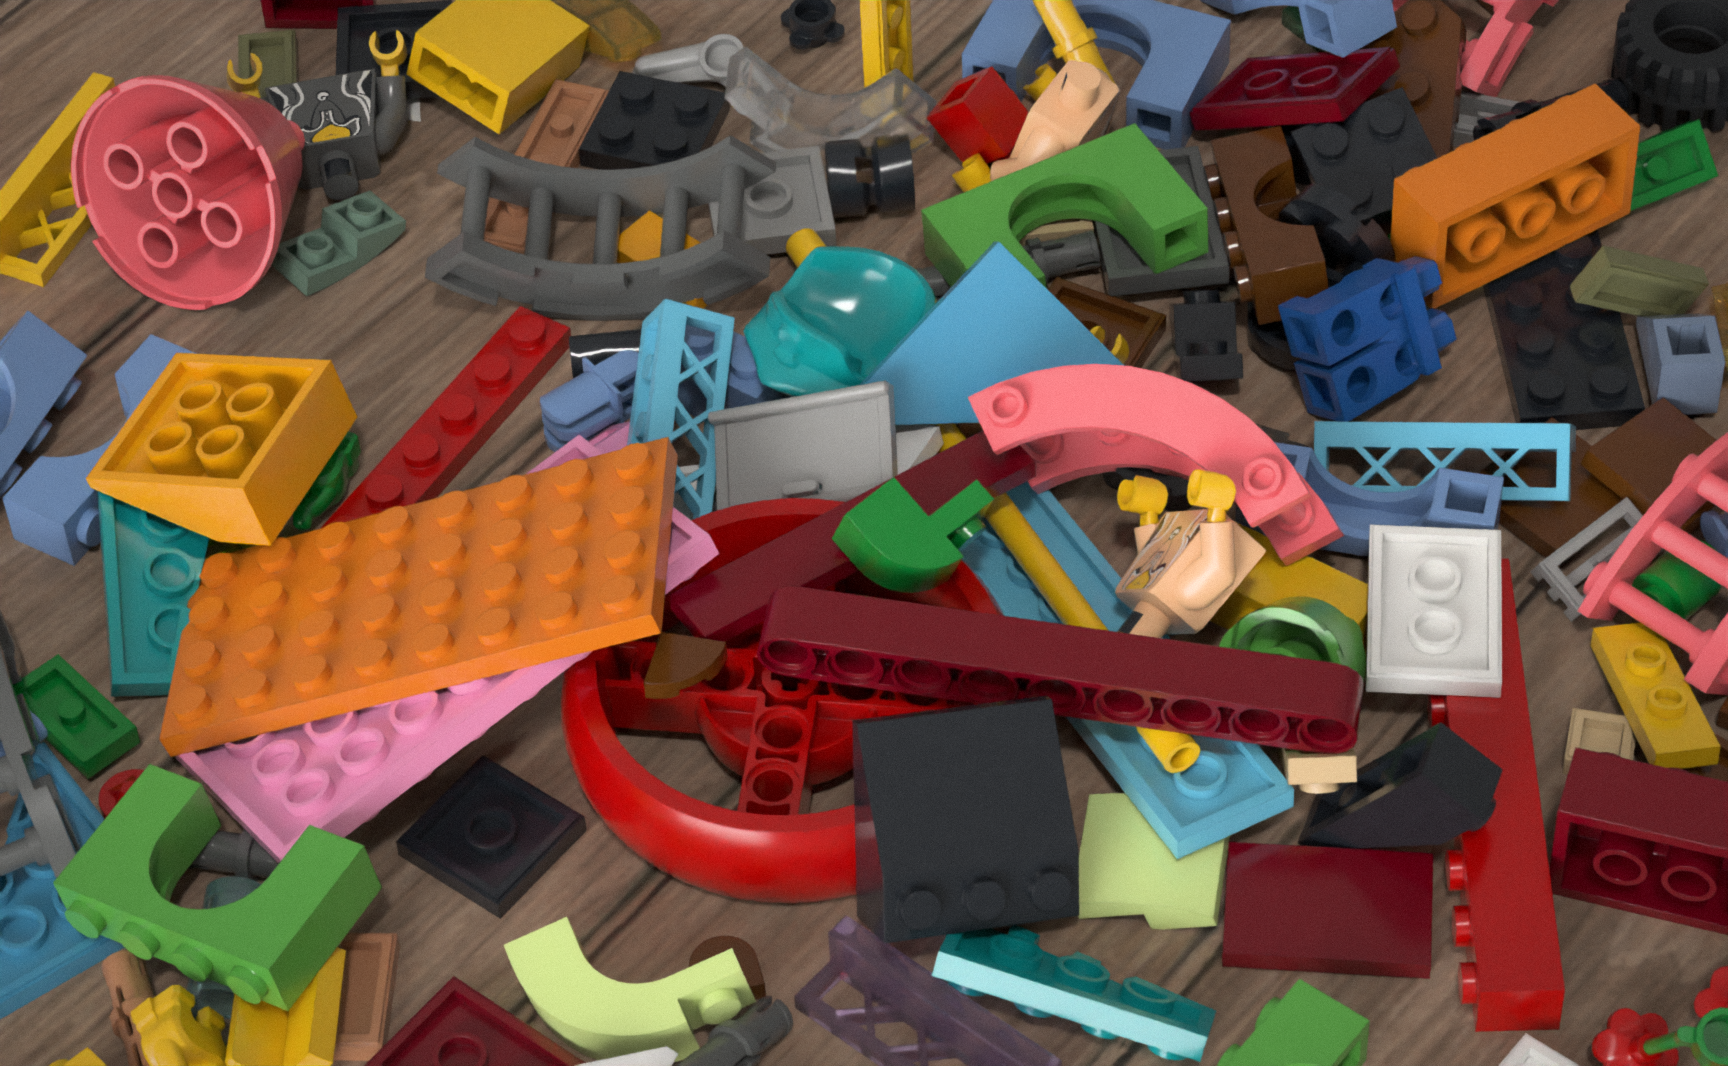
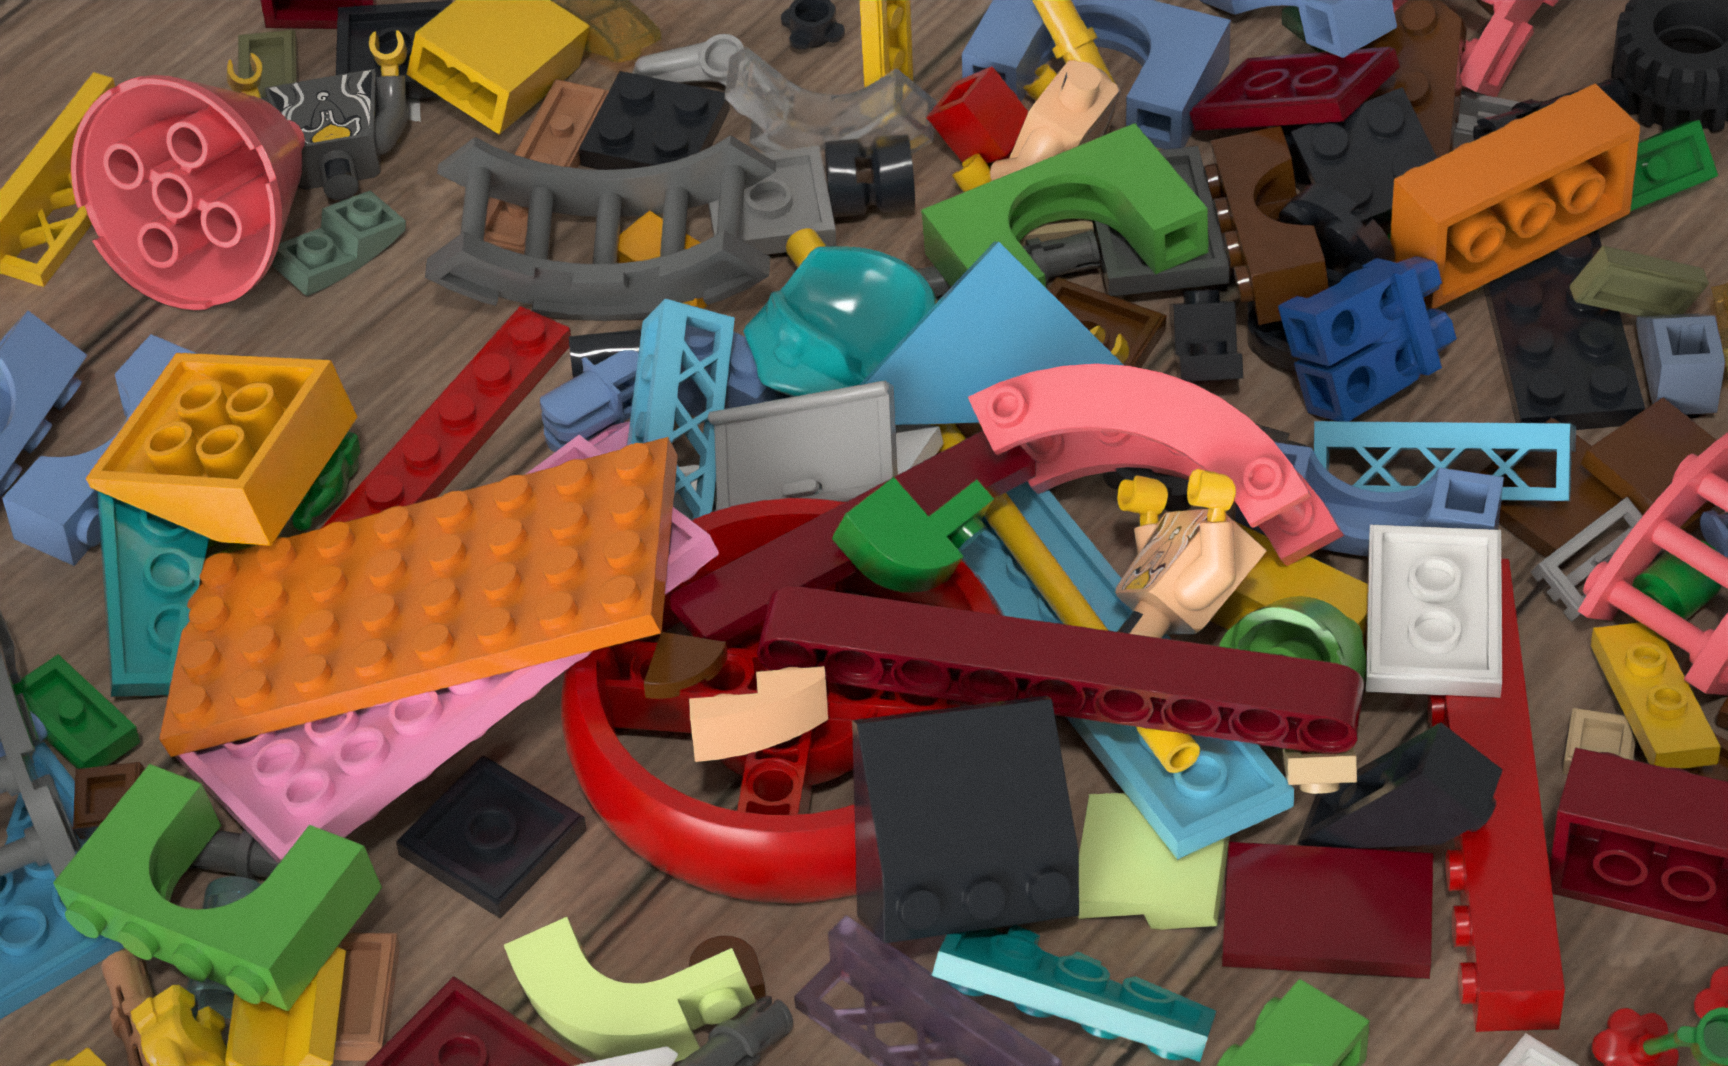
none -> reddish brown tile [73,762,145,839]
none -> light nougat slope [689,666,828,762]

